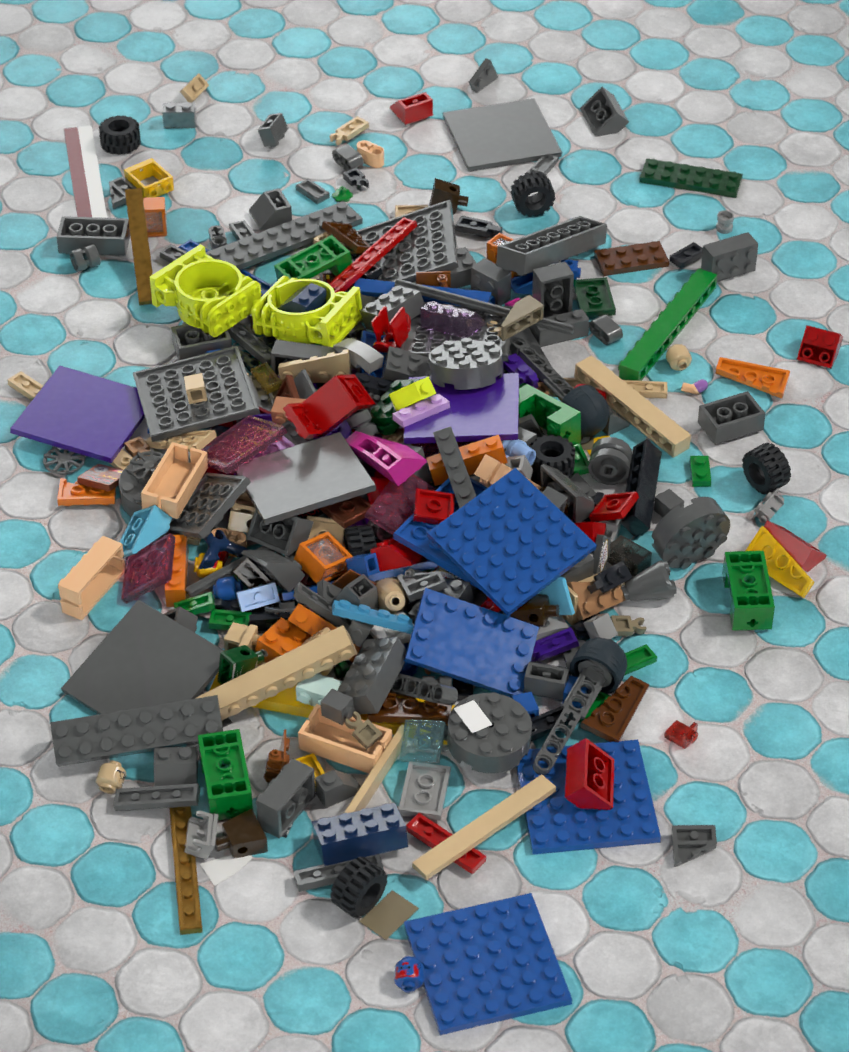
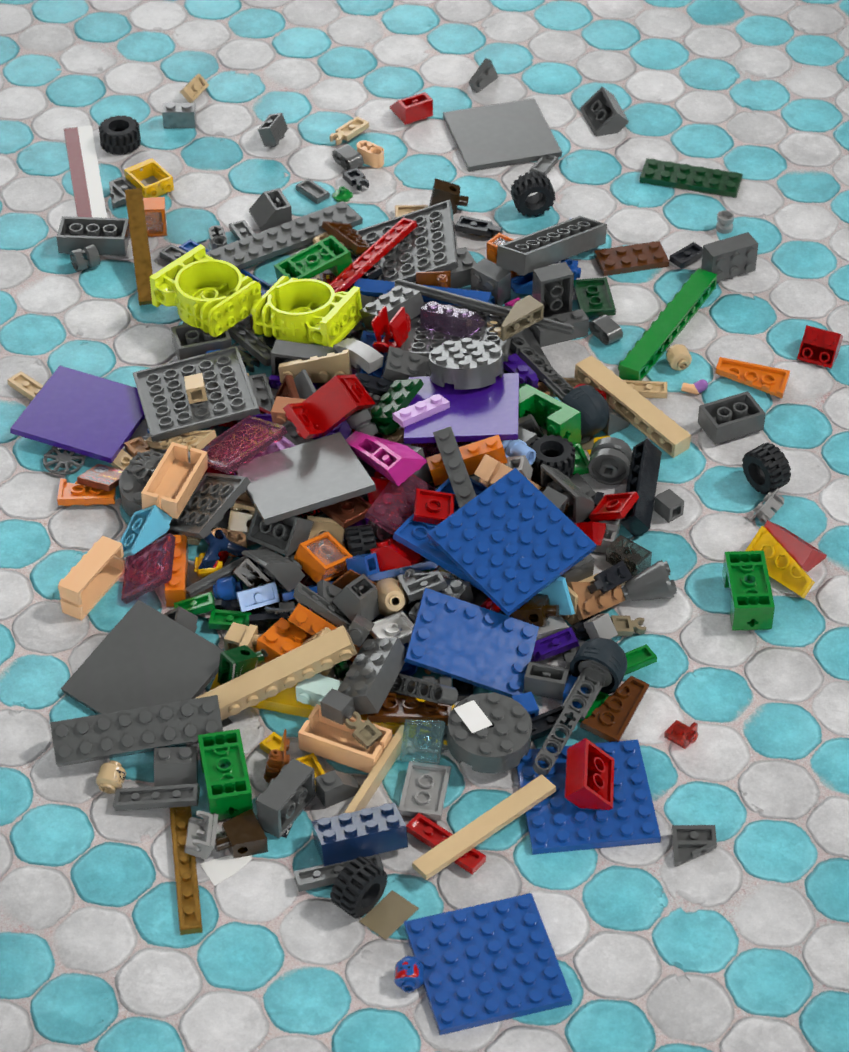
clear yellow tile [251,362,282,394] -> none
slope [277,283,326,313] -> none
dark azure plate [332,600,413,634] -> none
neon yellow slope [389,377,436,411] -> none
dark grey tile [593,534,612,574] -> none
dark grey piece [651,497,730,569] -> none
green plate [689,455,711,487] -> none
none -> yellow tile [259,732,282,754]

